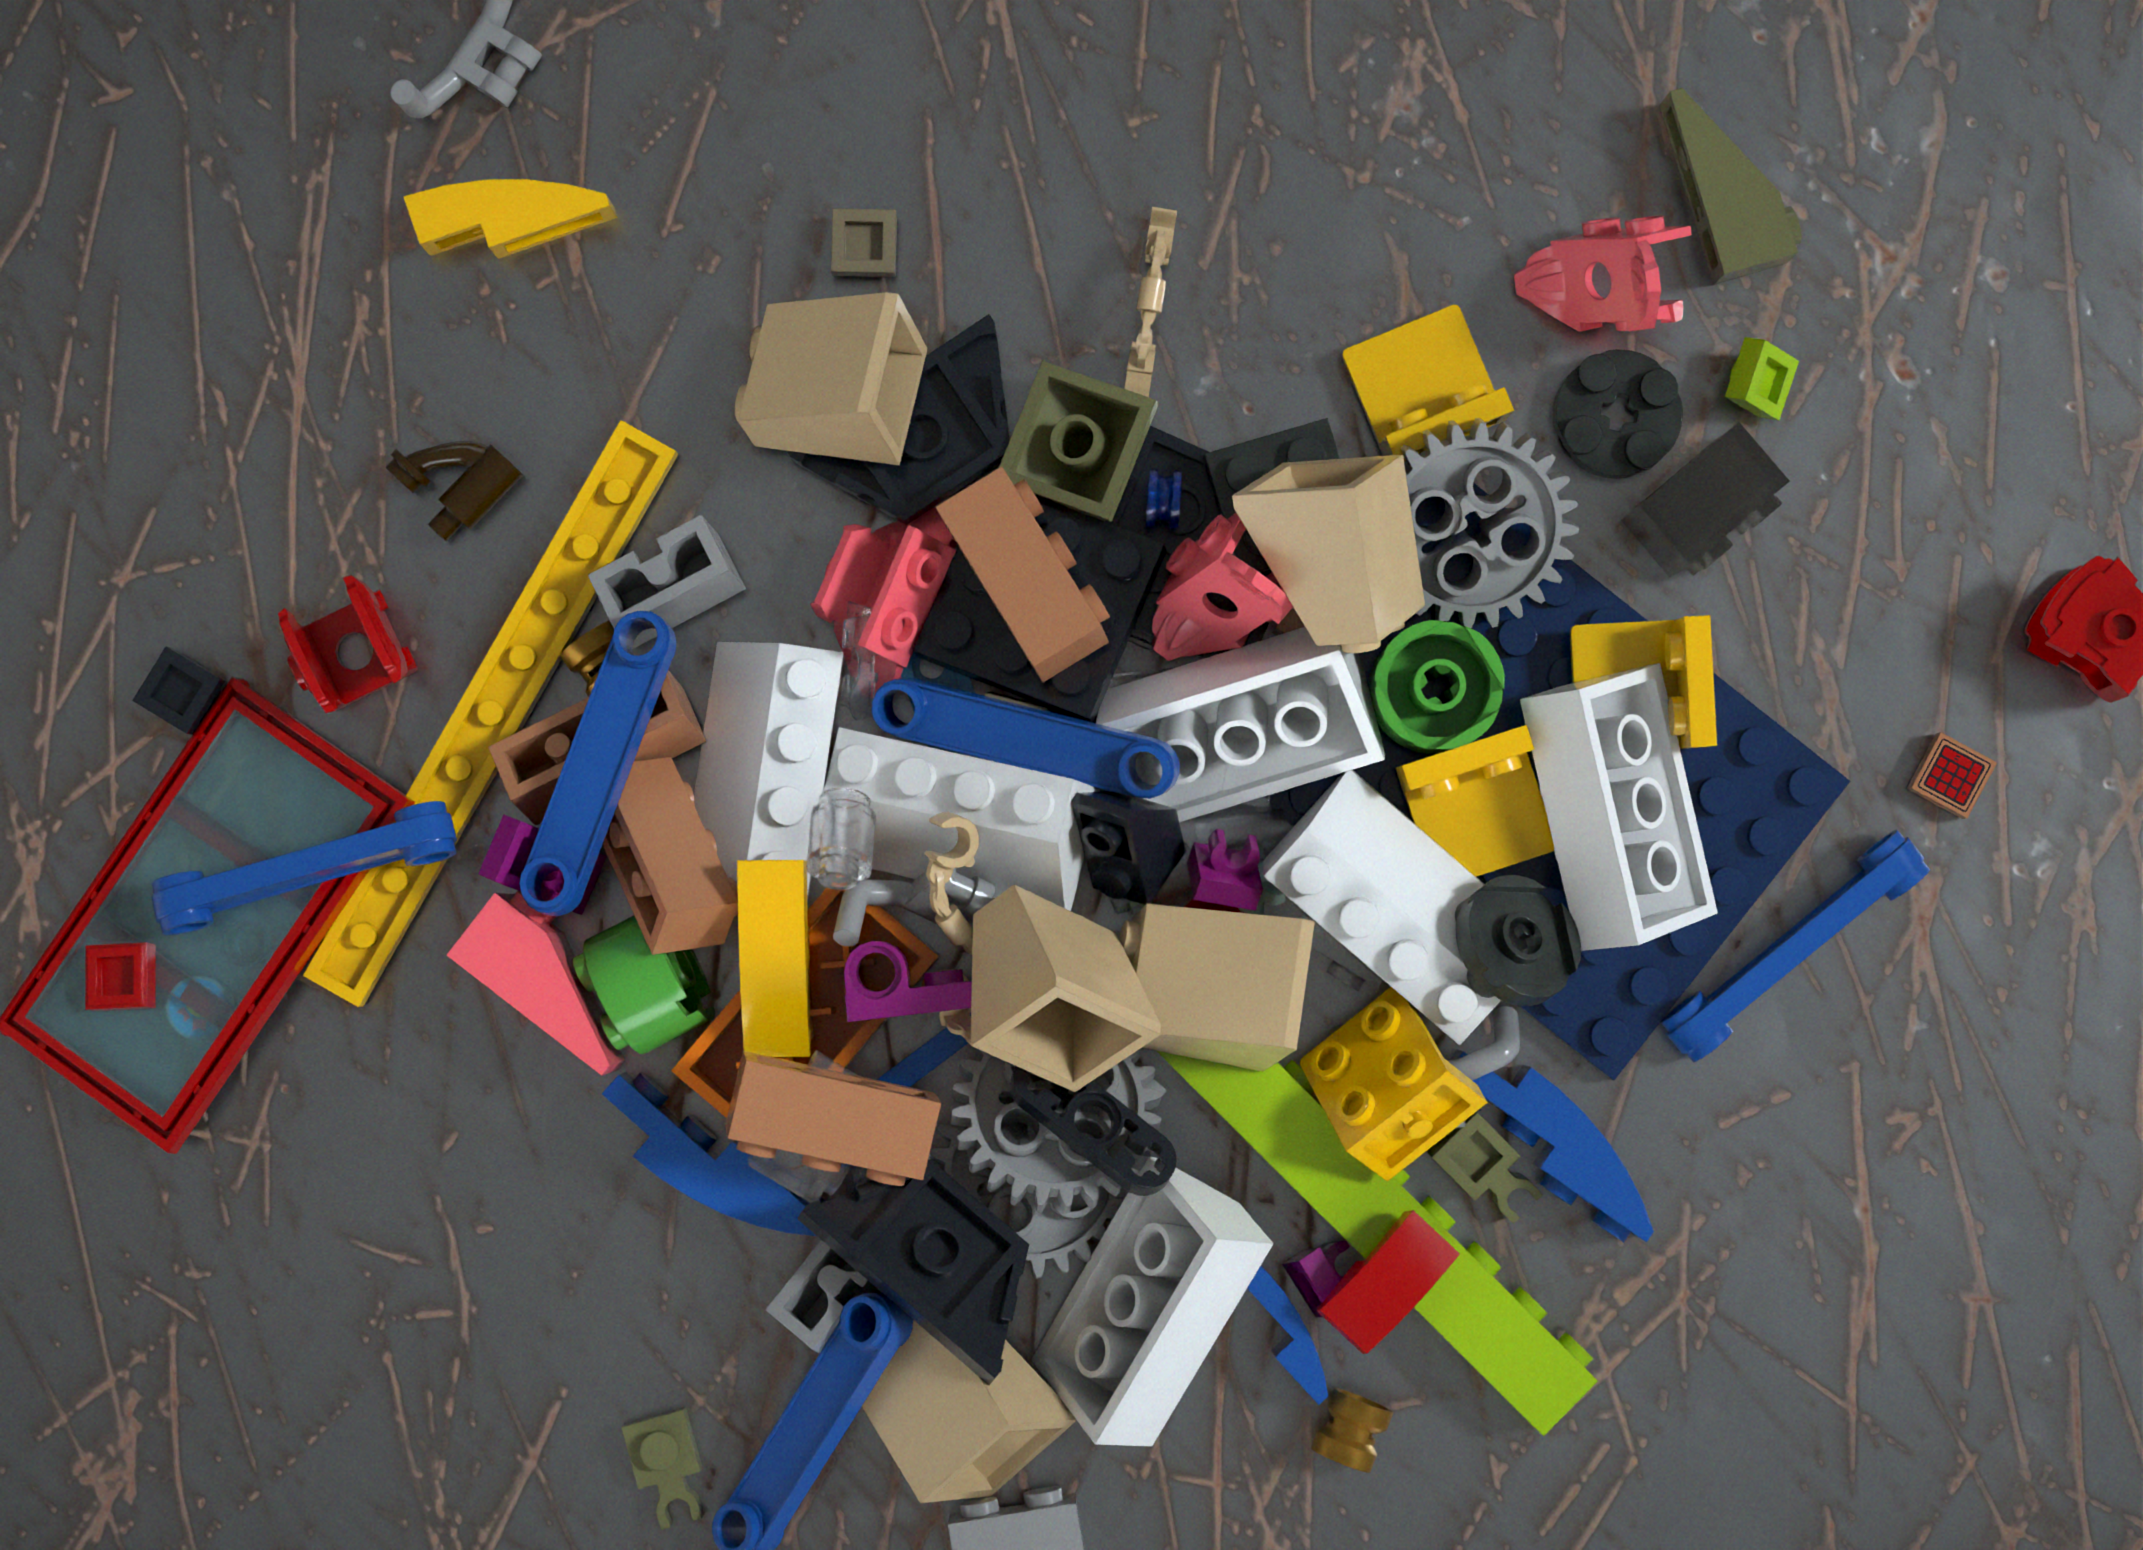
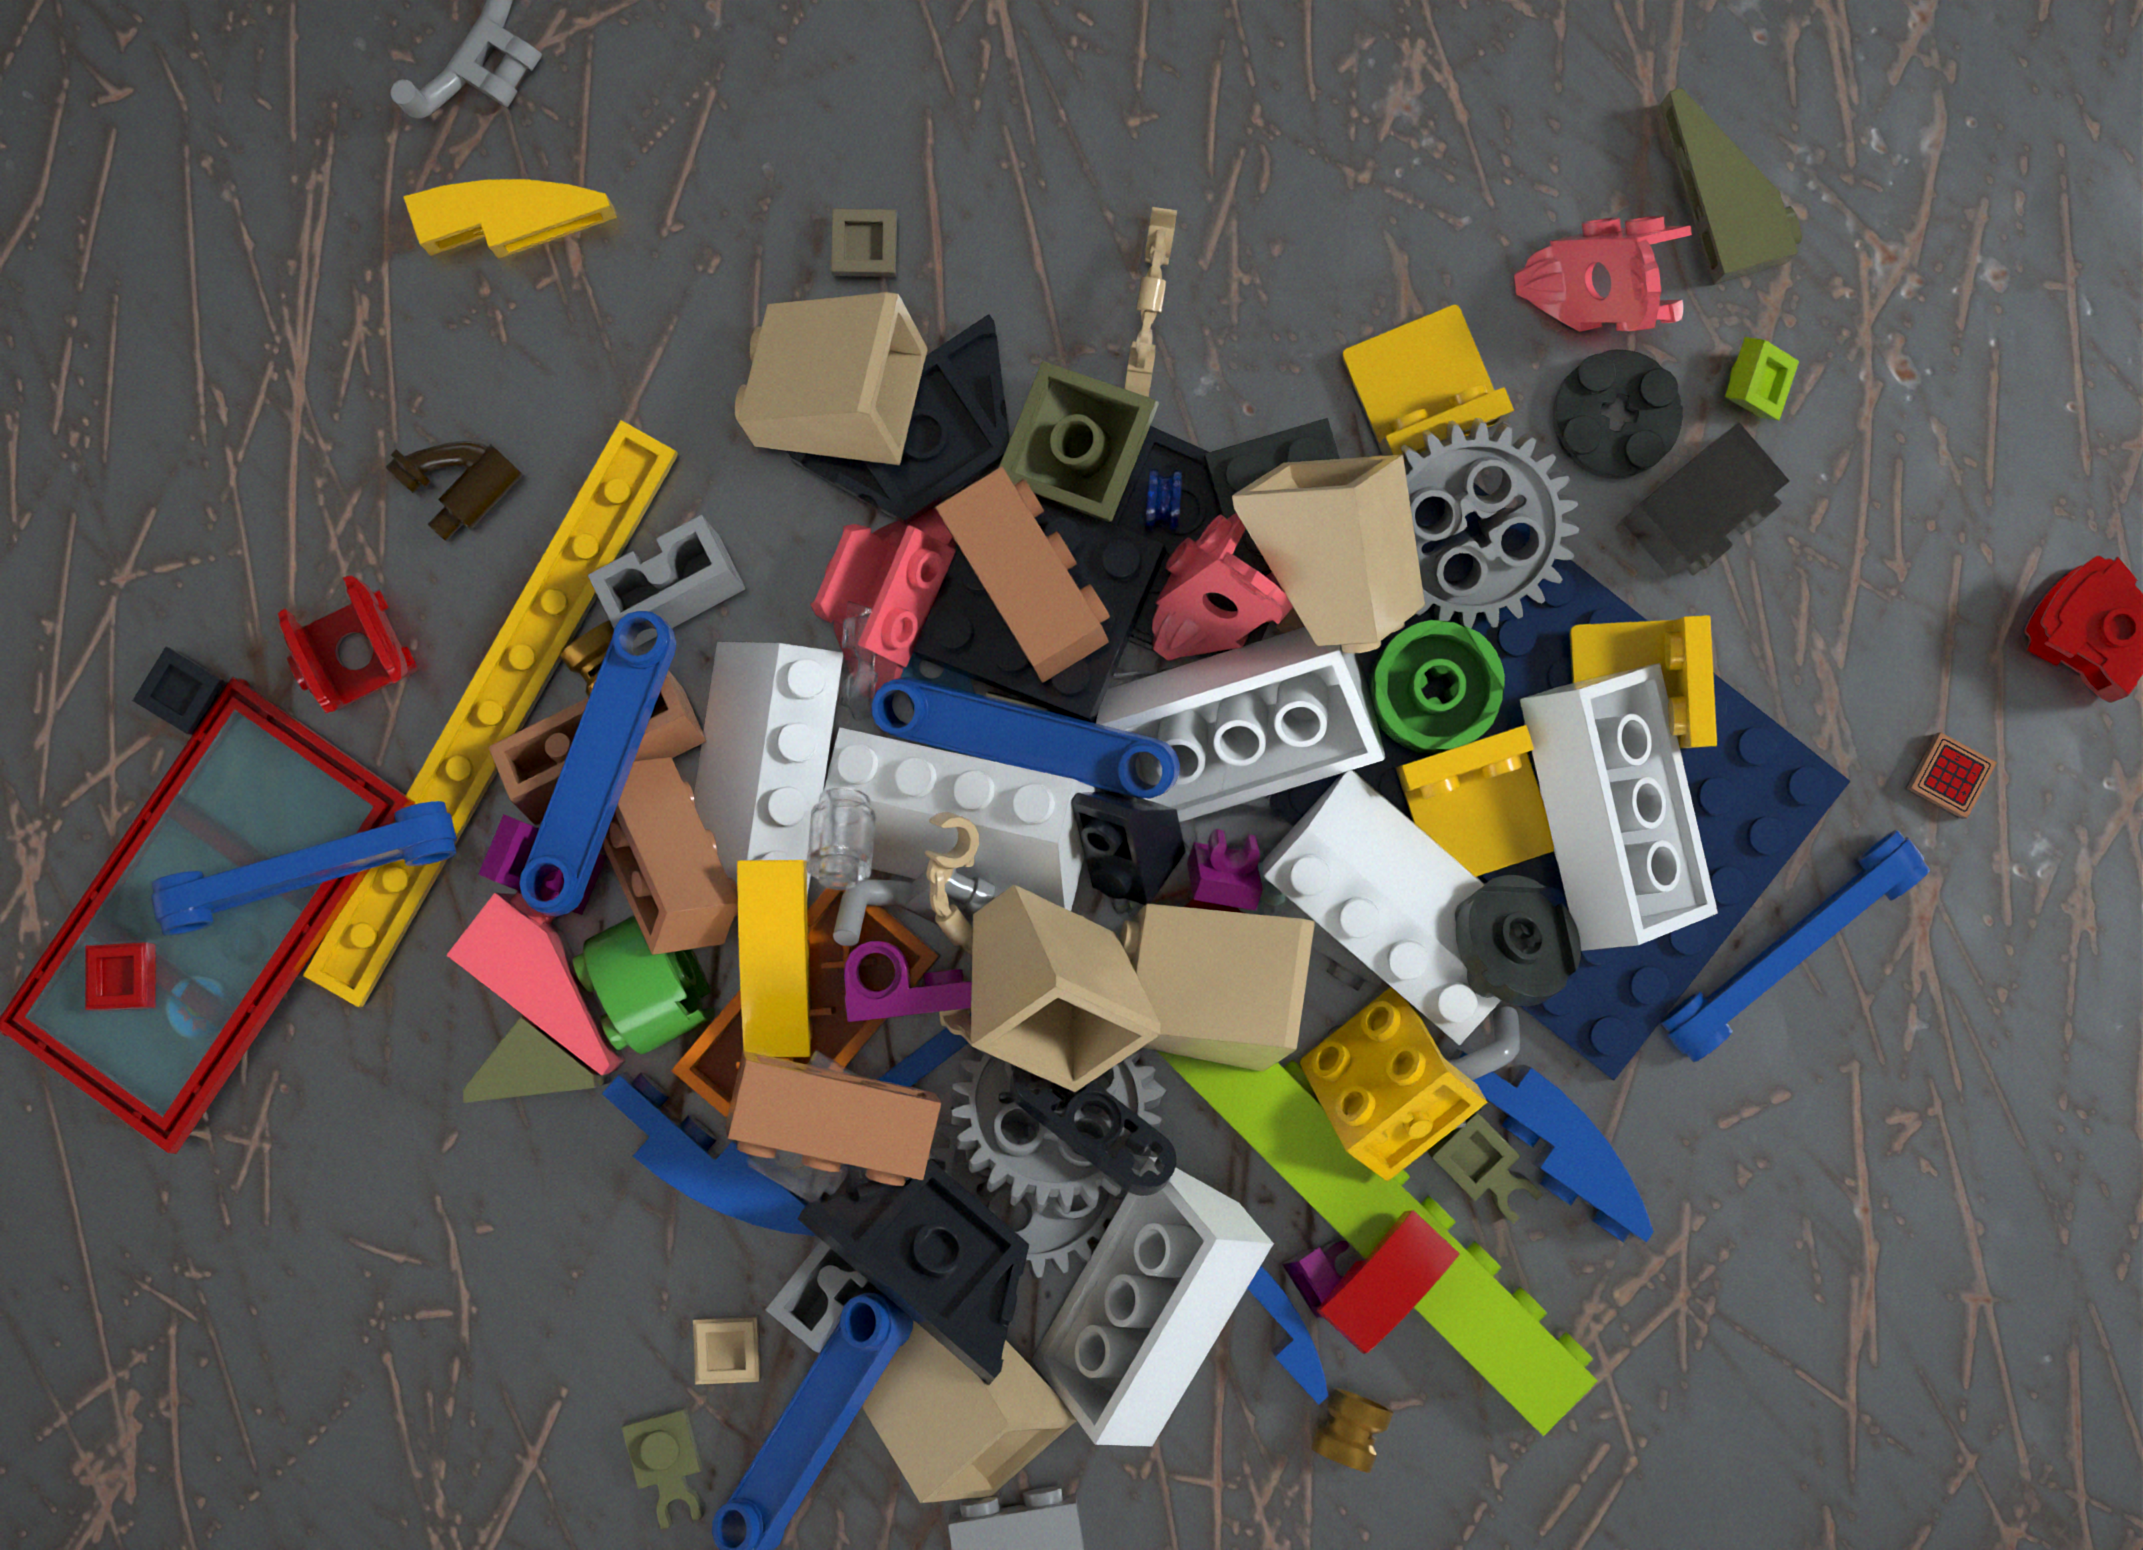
none -> olive slope [462,1016,610,1103]
none -> tan tile [693,1315,761,1385]

